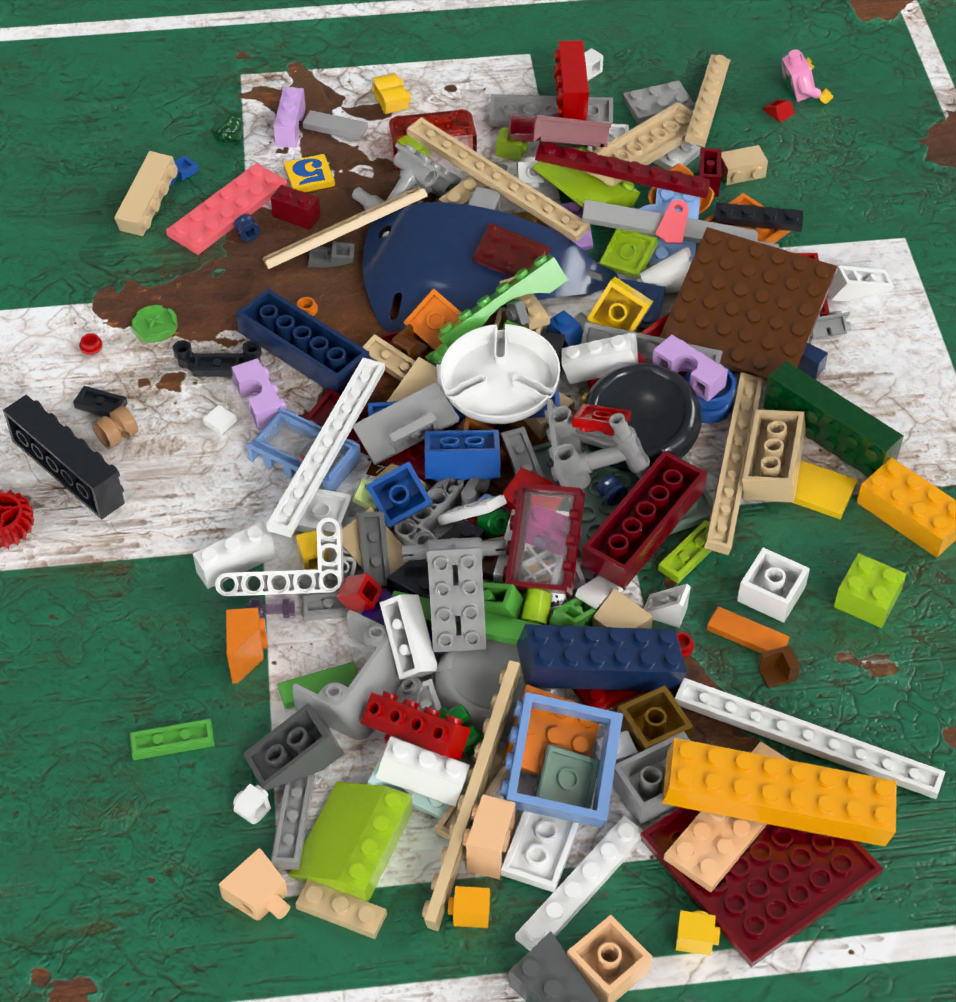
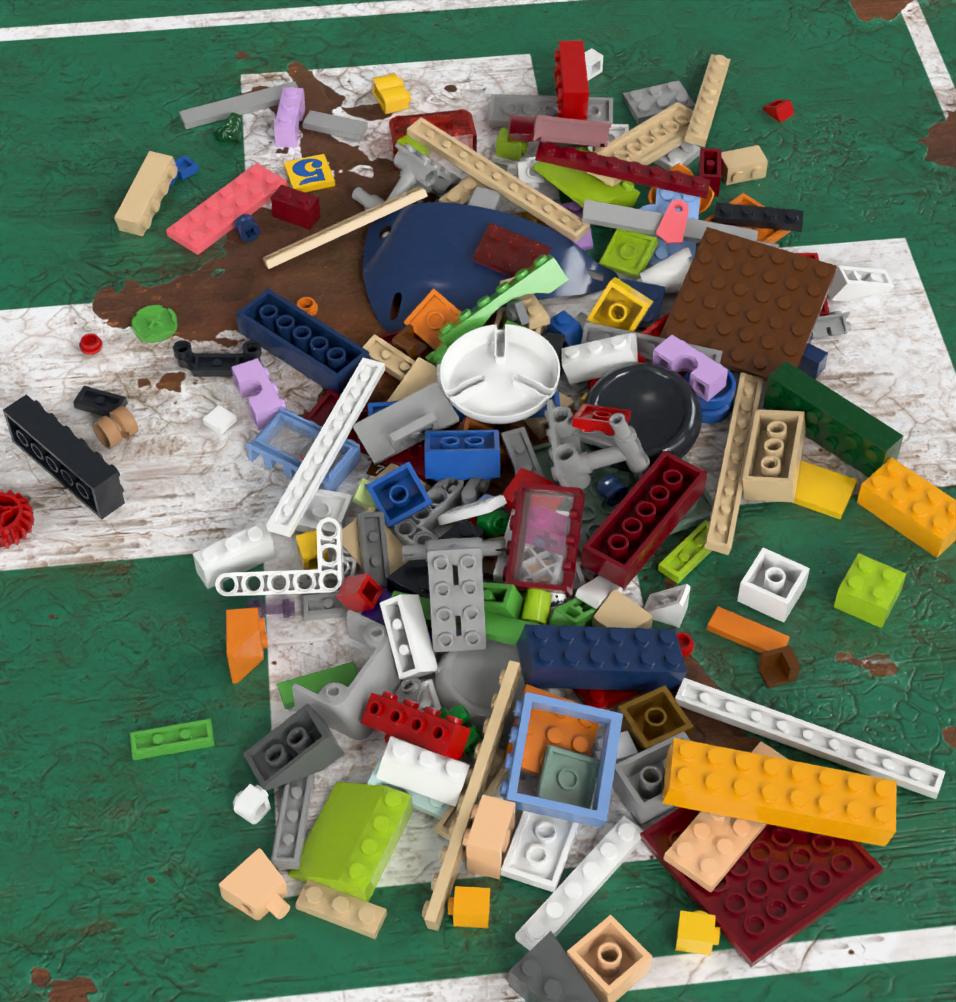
dark grey slope [308,241,355,268] -> none
bright pink torso [781,49,834,104] -> none
none -> light grey tile [179,81,298,129]

